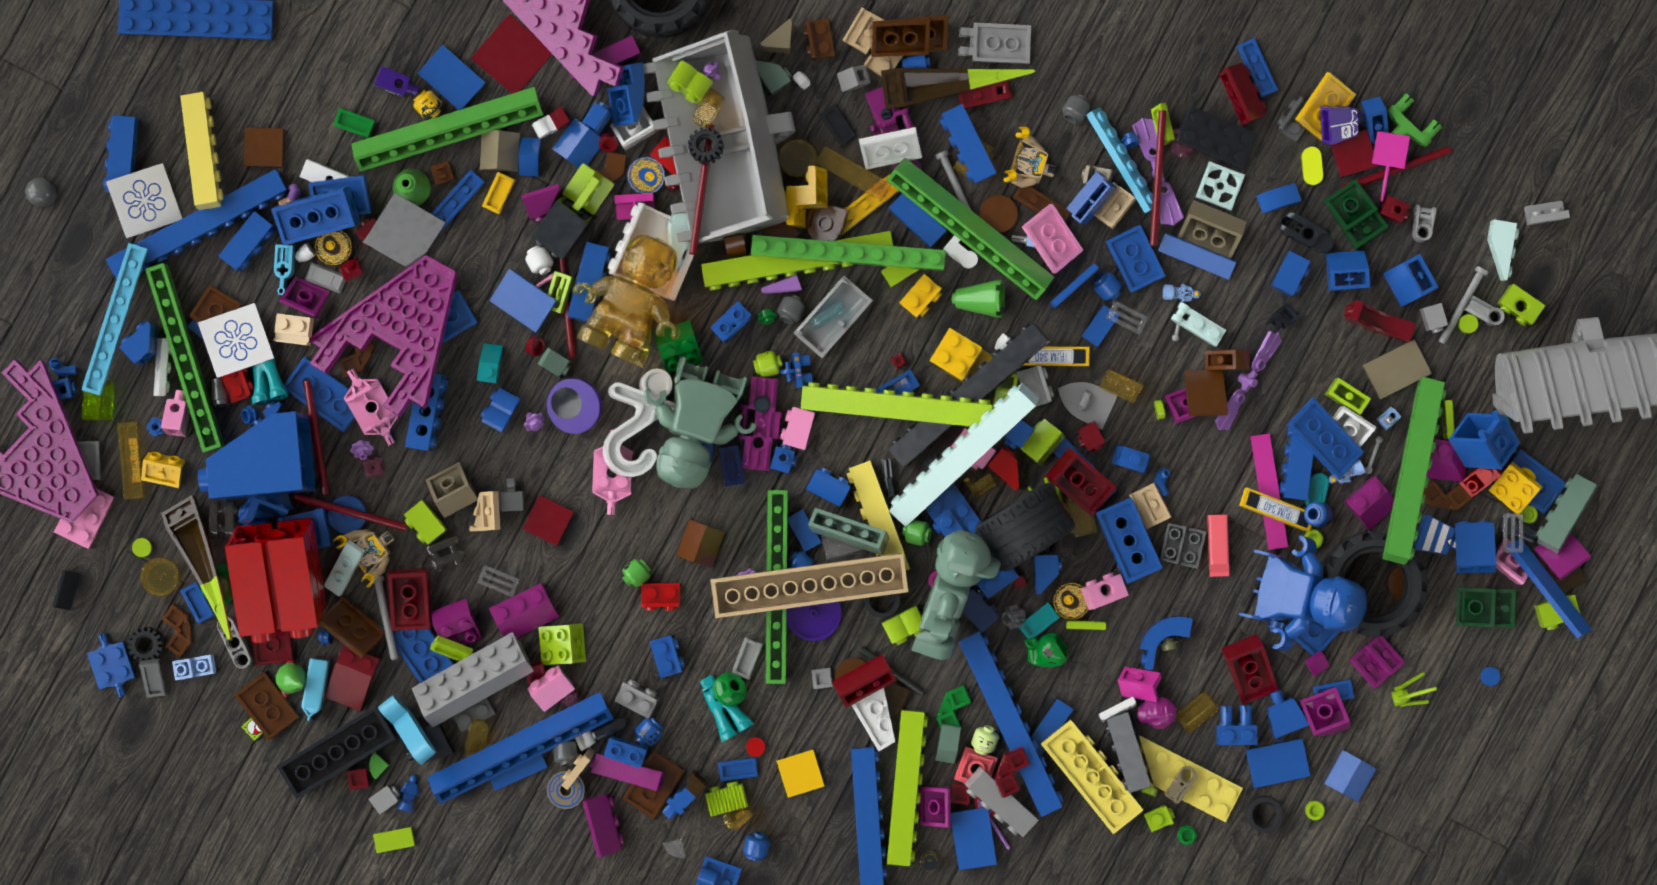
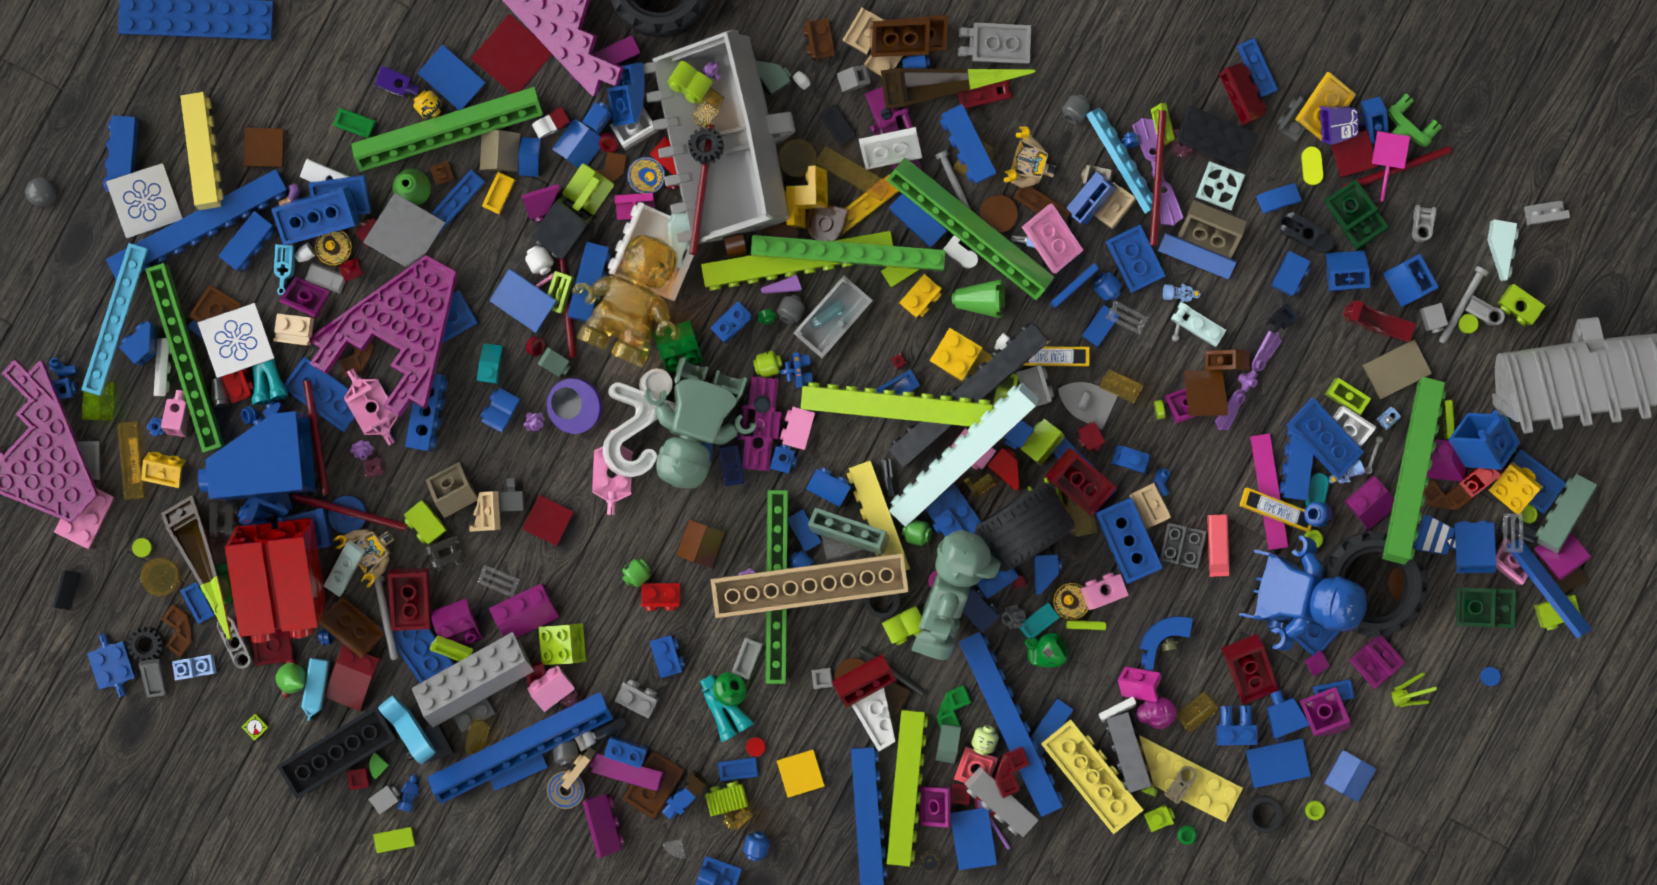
reddish brown tile [234,671,300,741] -> none
blue head [635,717,664,746] -> none
dark tan slope [760,19,793,54] -> none
dark purple piece [786,601,841,641] -> none
dark red brick [1379,196,1410,224] -> none

